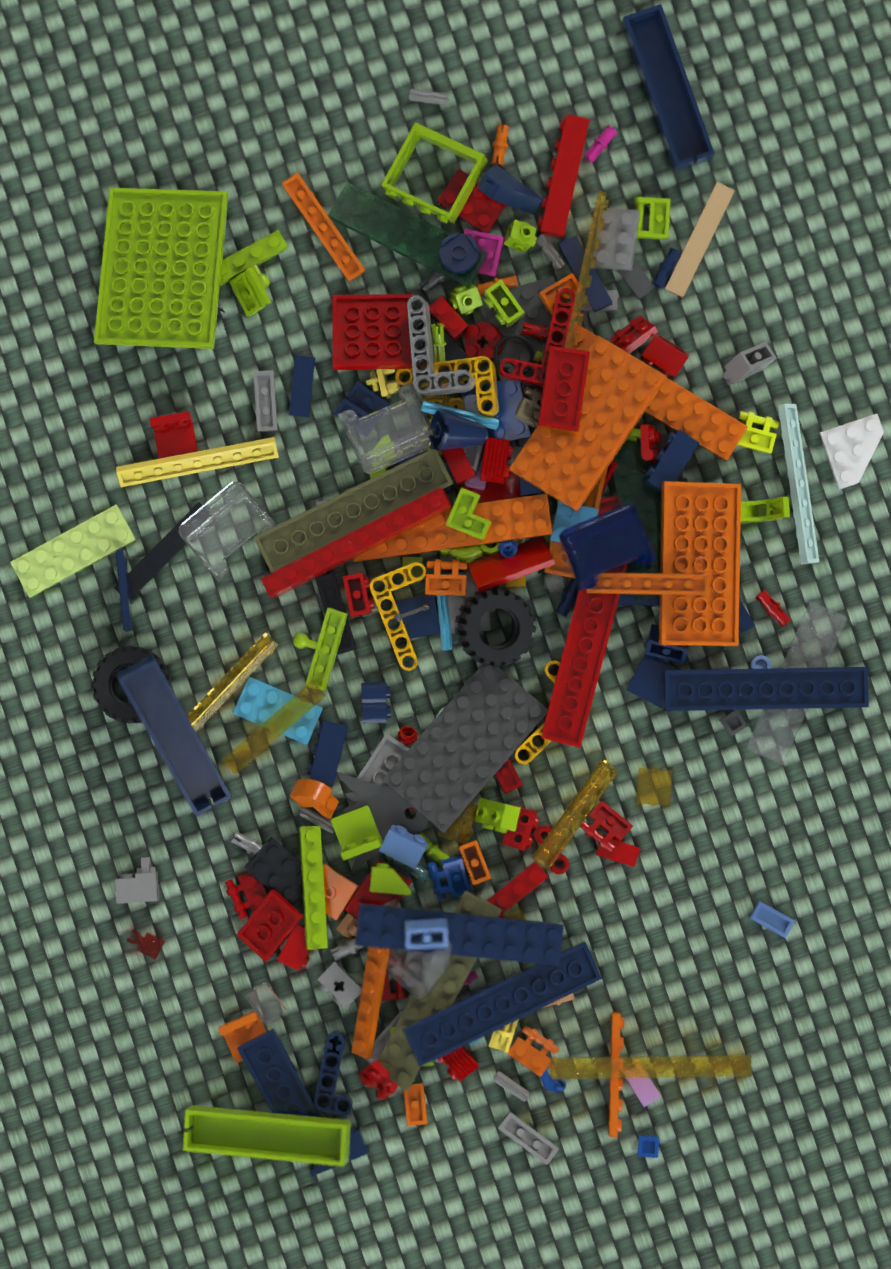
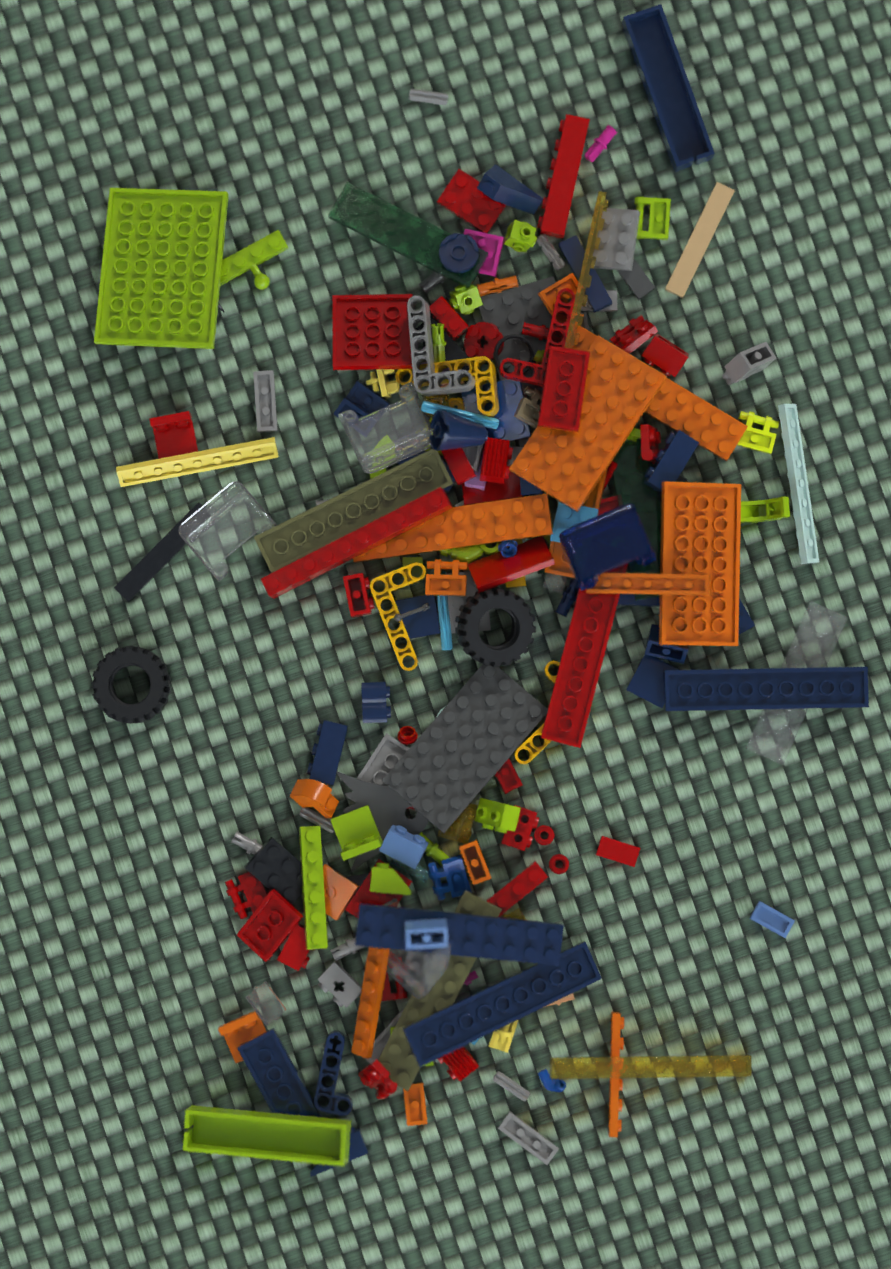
yellowish green plate [10,504,136,598] -> none
dark blue tile [115,549,134,632] -> none
light grey hinge [115,857,159,904] -> none
dark blue piece [116,654,232,817] -> none
clear red plate [127,929,165,960] -> none
clear yellow plate [187,632,278,732] -> none
clear yellow tile [222,680,326,775] -> none
lime plate [229,267,271,317] -> none
medium azure plate [233,677,323,745] -> none
orange plate [281,172,366,283] -> none
dark blue tile [289,355,316,418] -> none
lime plate [293,608,348,691] -> none
black tile [315,572,357,655] -> none
medium nougat tile [336,913,358,939] -> none
lime window [381,122,488,224] -> none
lime plate [446,488,492,541] -> none
lime brick [483,280,525,328] -> none
orange pin [491,124,510,167] -> none
orange plate [507,1025,560,1077] -> none
clear yellow plate [532,759,618,870] -> none
red plate [580,801,633,852] -> none
lavender tile [622,1061,661,1107] -> none
clear yellow piece [636,767,672,807] -> none
blue plate [637,1135,660,1158] -> none
dark blue pin [652,248,682,289] -> none
dark grey plate [719,710,748,737] -> none
light blue tile [750,655,771,669] -> none
red pin [755,589,791,628] -> none
white plate [819,414,884,490] -> none

